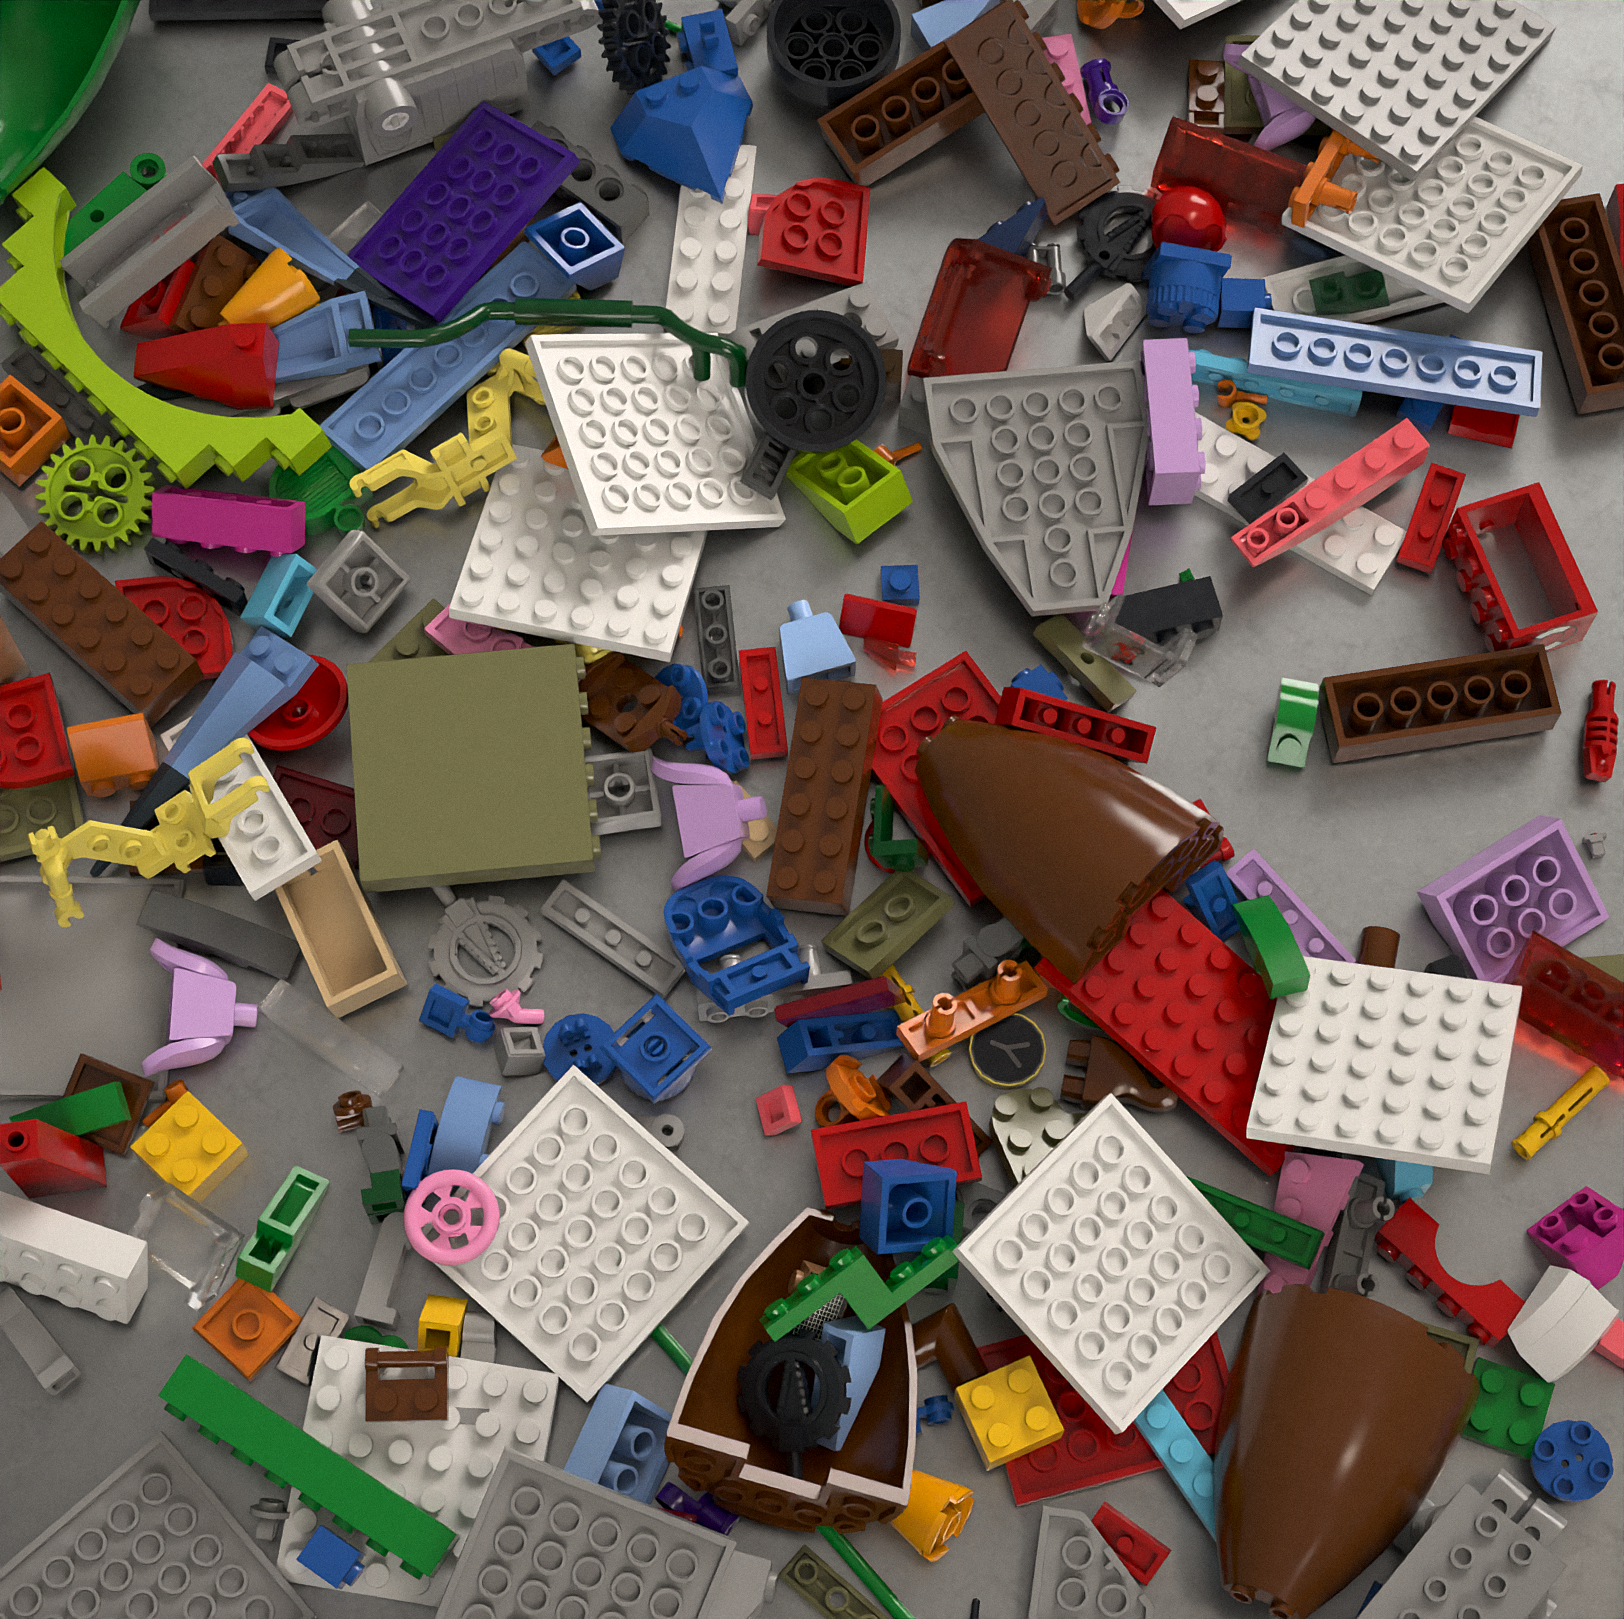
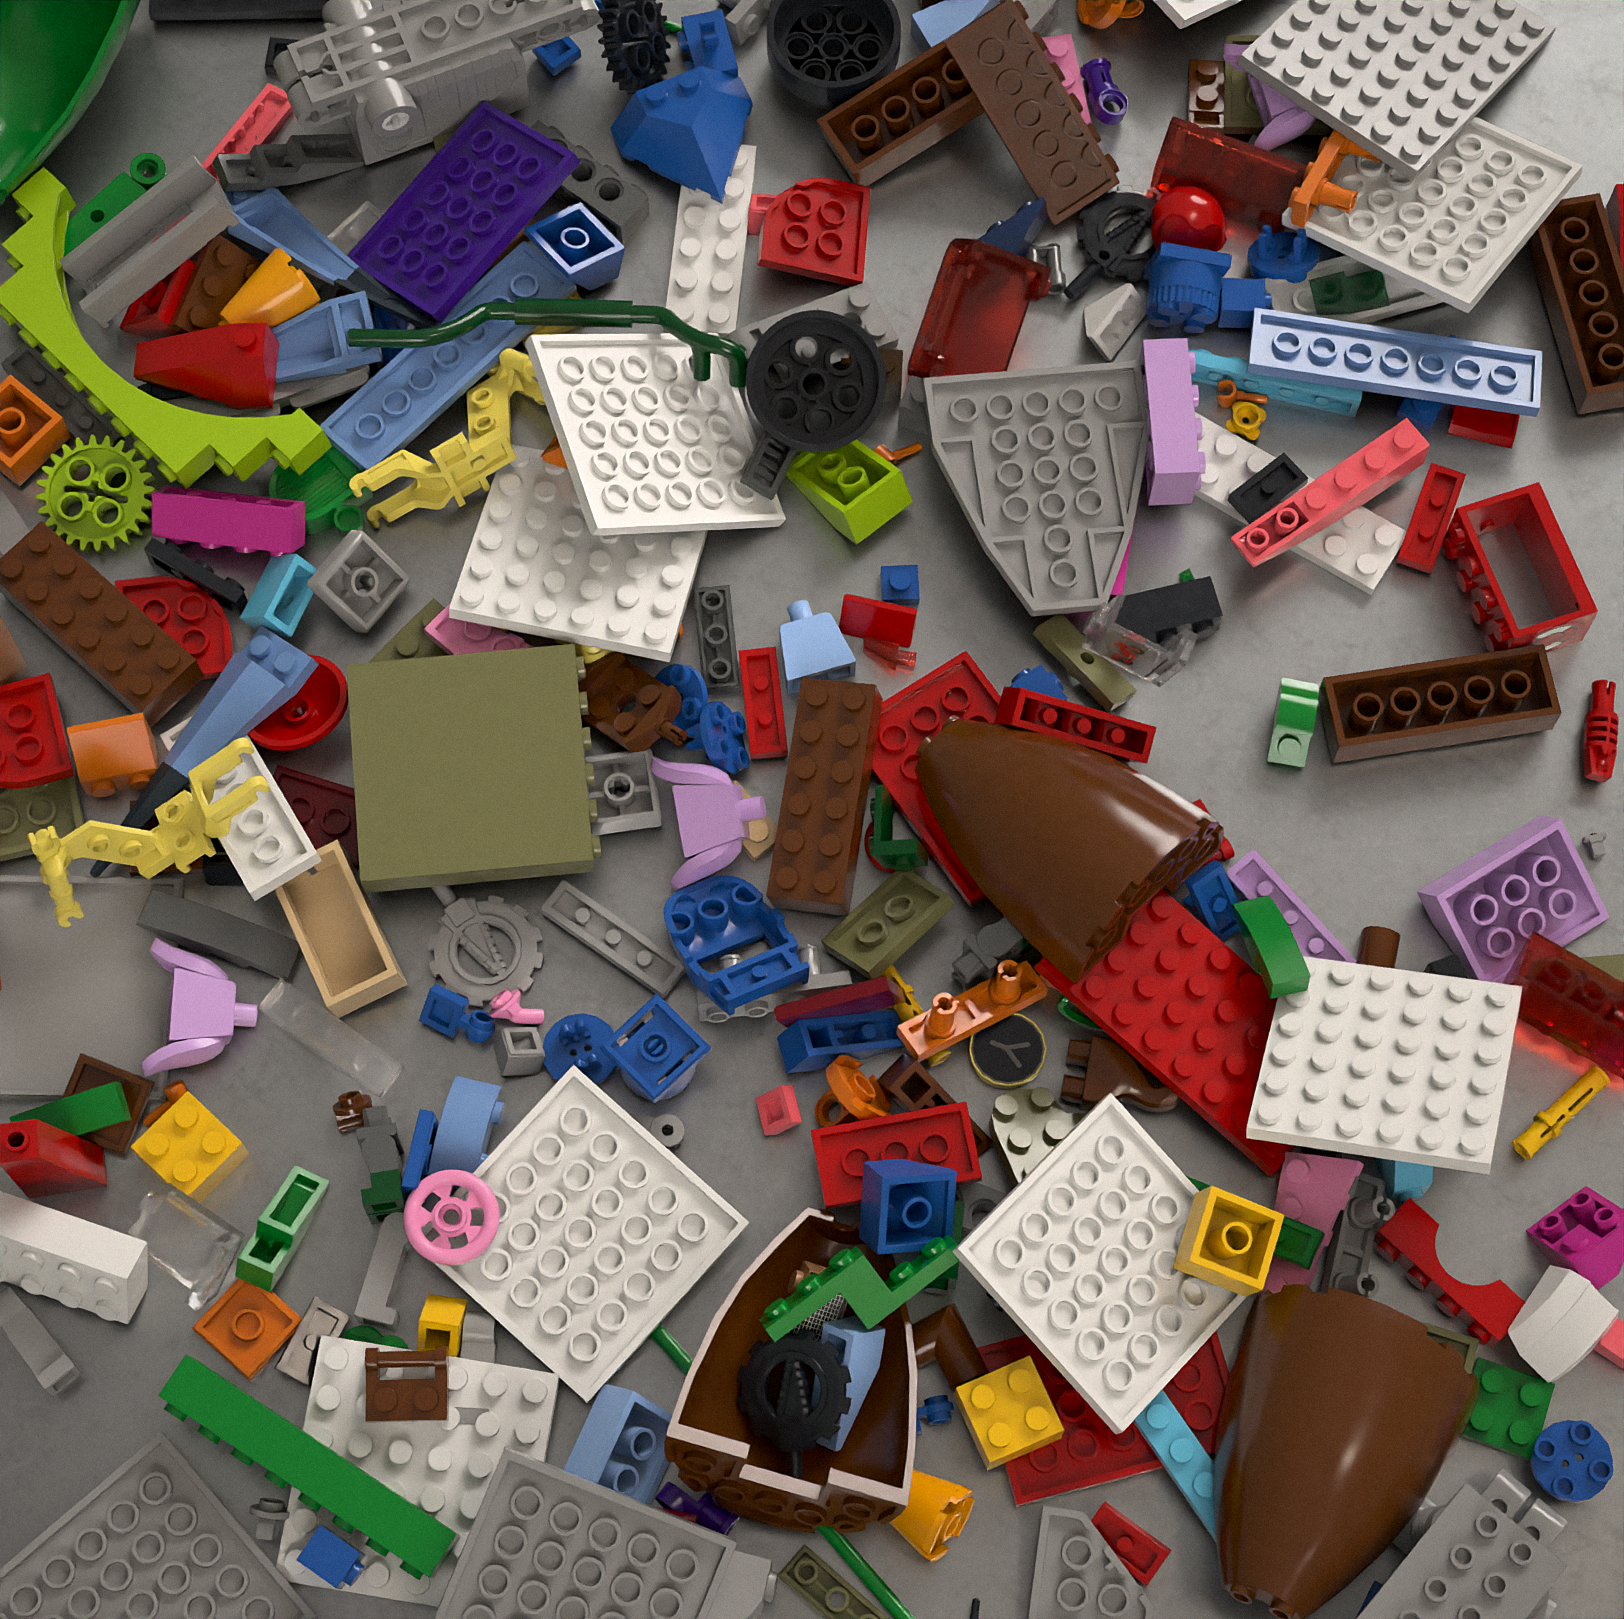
none -> yellow brick [1173,1186,1285,1297]
none -> blue plate [1247,225,1319,283]

